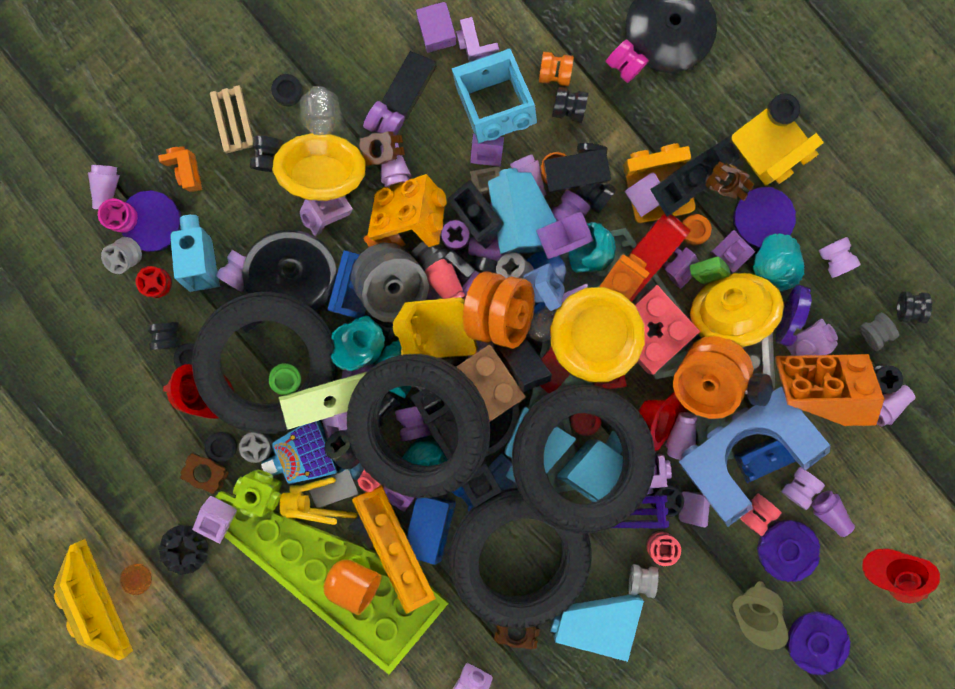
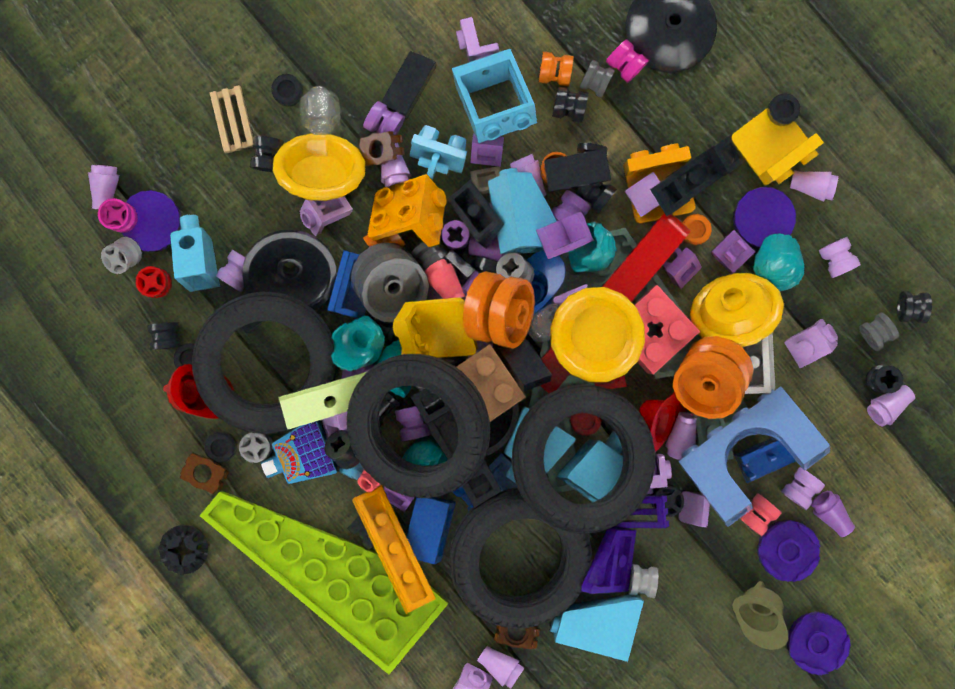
yellow wedge [53,539,133,660] -> none
clear orange plate [120,564,152,595] -> none
orange bracket [158,146,202,192] -> none
lavender slope [192,496,237,544] -> none
lime brick [233,470,283,518] -> none
bright green plate [269,363,301,395] -> none
yellow plant [279,477,358,525] -> none
light grey sticker [309,469,358,508] -> none
orange helmet [323,559,382,615] -> none
medium lavender panel [416,2,456,53] -> none
medium blue bracket [523,263,565,311] -> none
orange bracket [599,253,650,299] -> none
coral wheel [646,531,681,566] -> none
bright green tile [689,256,731,284] -> none
reddish brown piece [705,161,755,201] -> none
black tile [747,373,773,406] -> none
dark purple tile [775,285,812,346] -> none
orange slope [775,354,884,426] -> none
red piece [862,548,940,604] -> none
none -> medium azure hips [410,125,467,179]
none -> lavender cone [477,645,524,689]
none -> dark grey wheel [579,60,615,98]
none -> dark purple wing [581,528,636,594]
none -> lavender cone [790,170,838,202]

